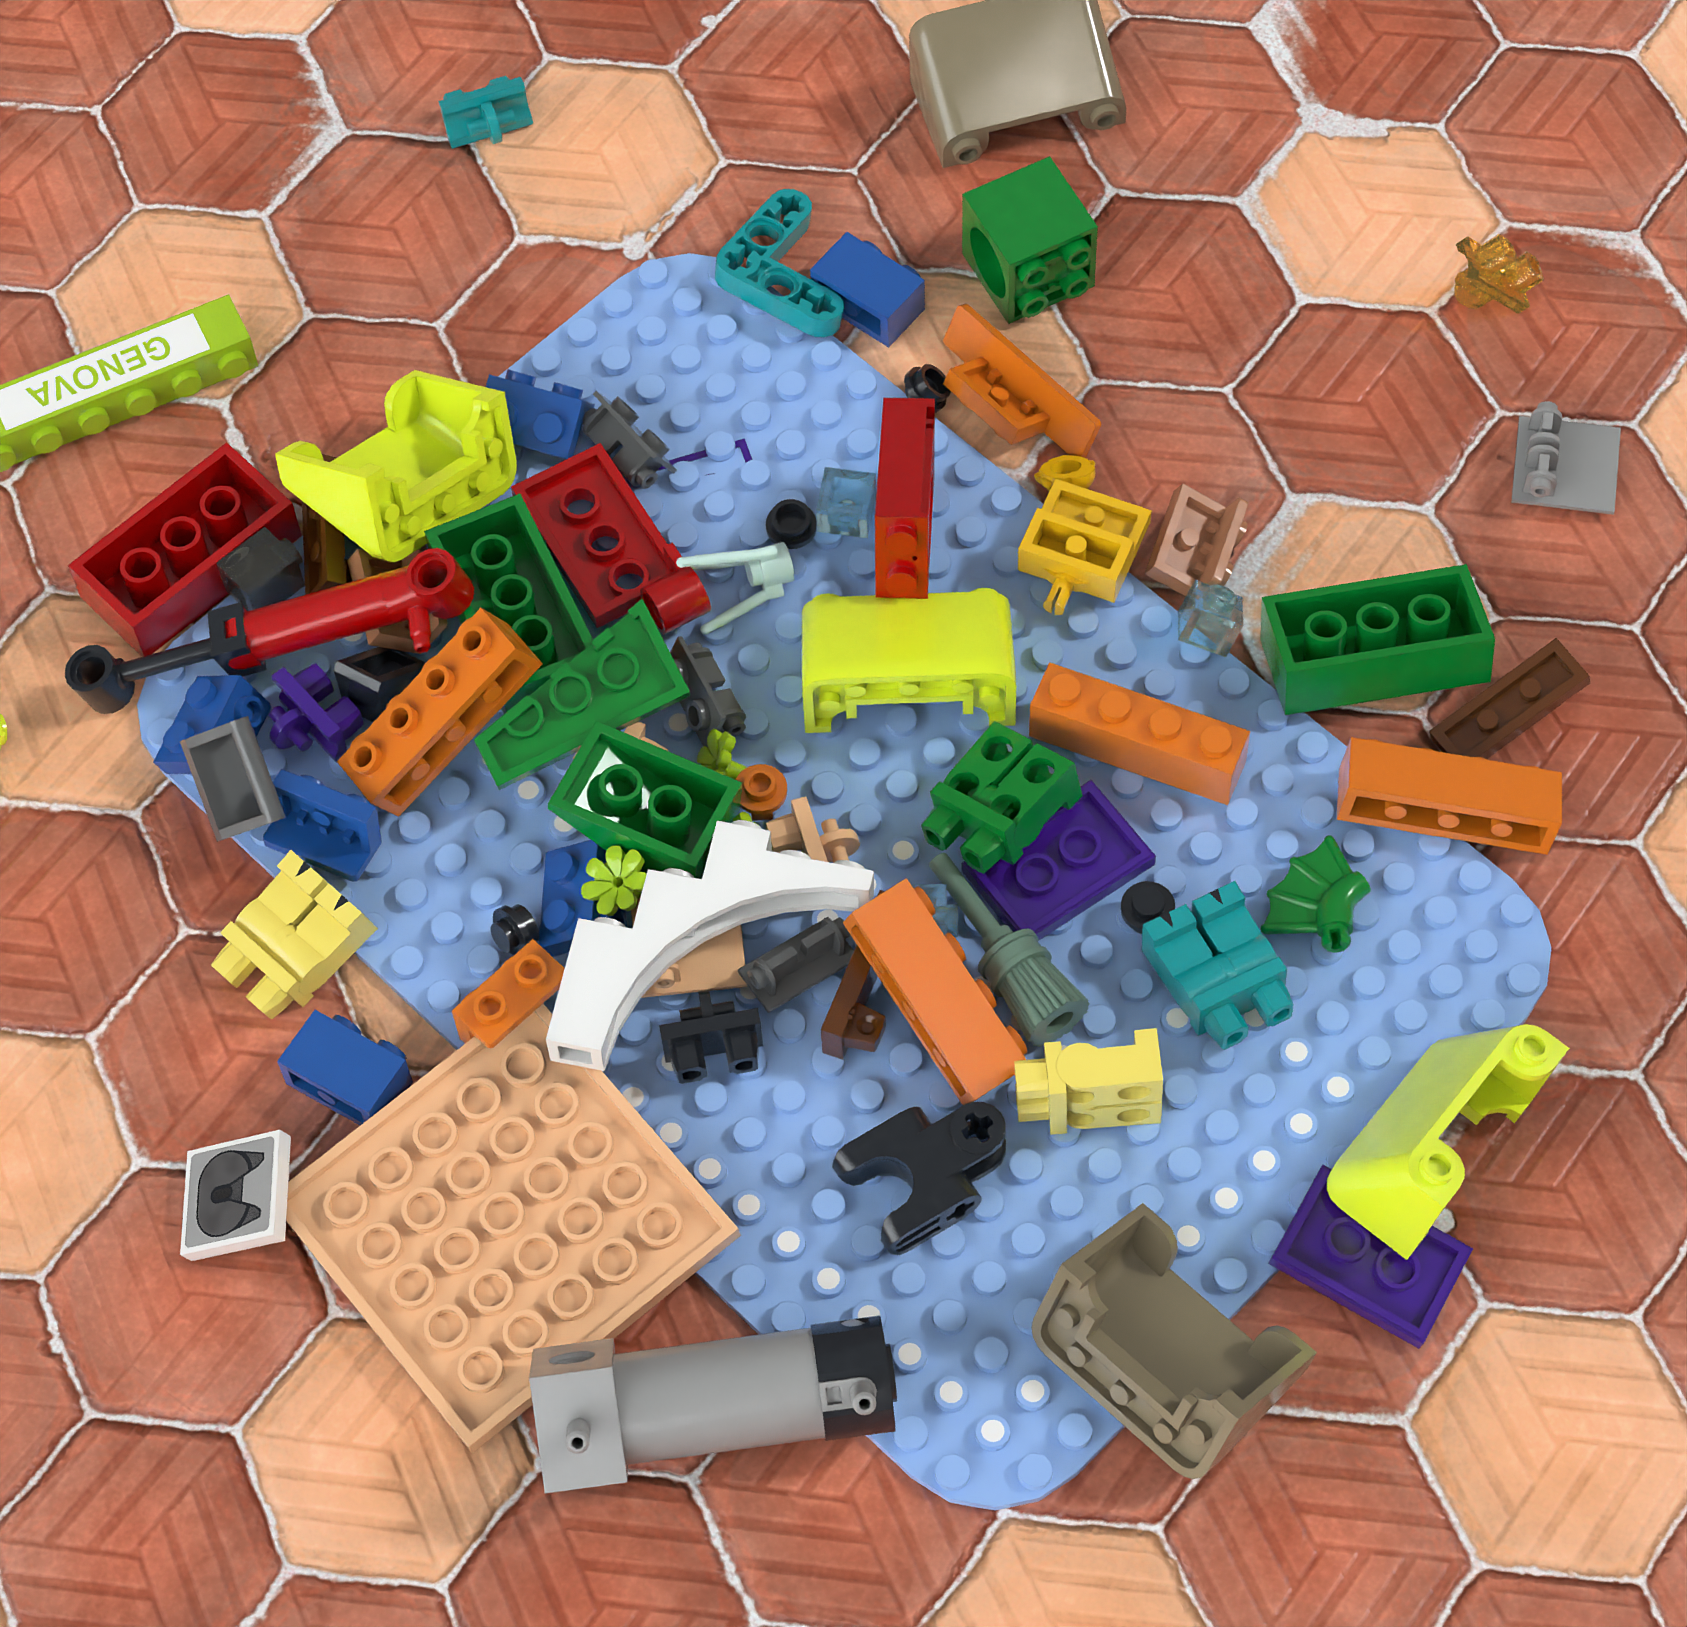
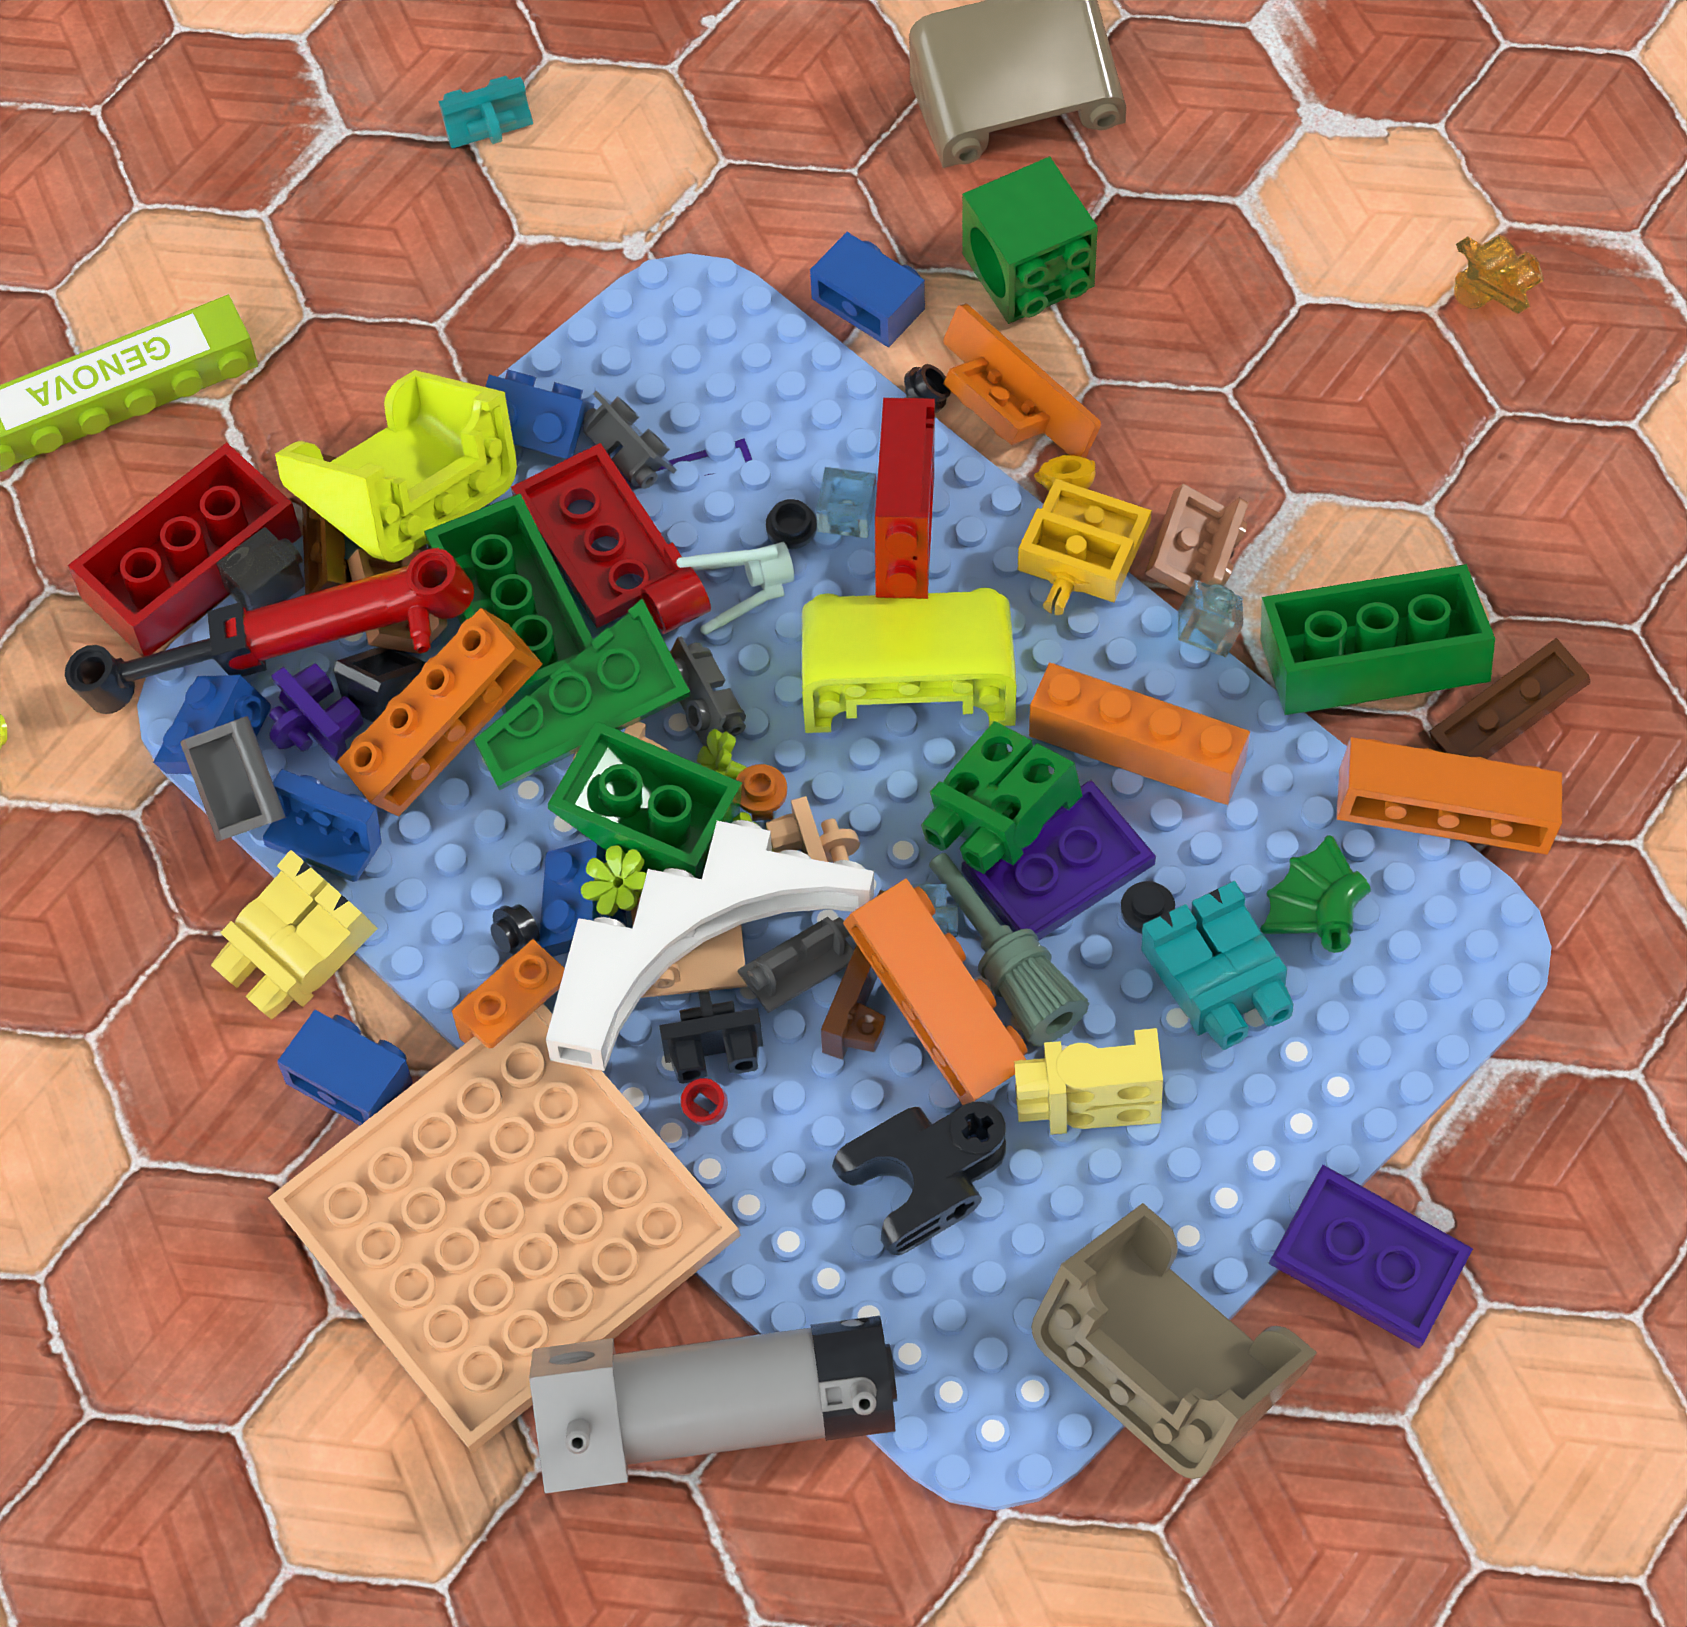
tile [180,1130,291,1261] -> none
teal beam [715,189,844,337] -> none
neon yellow windscreen [1327,1024,1570,1260] -> none
light grey hinge [1511,401,1621,515] -> none
none -> red hinge [681,1078,728,1126]

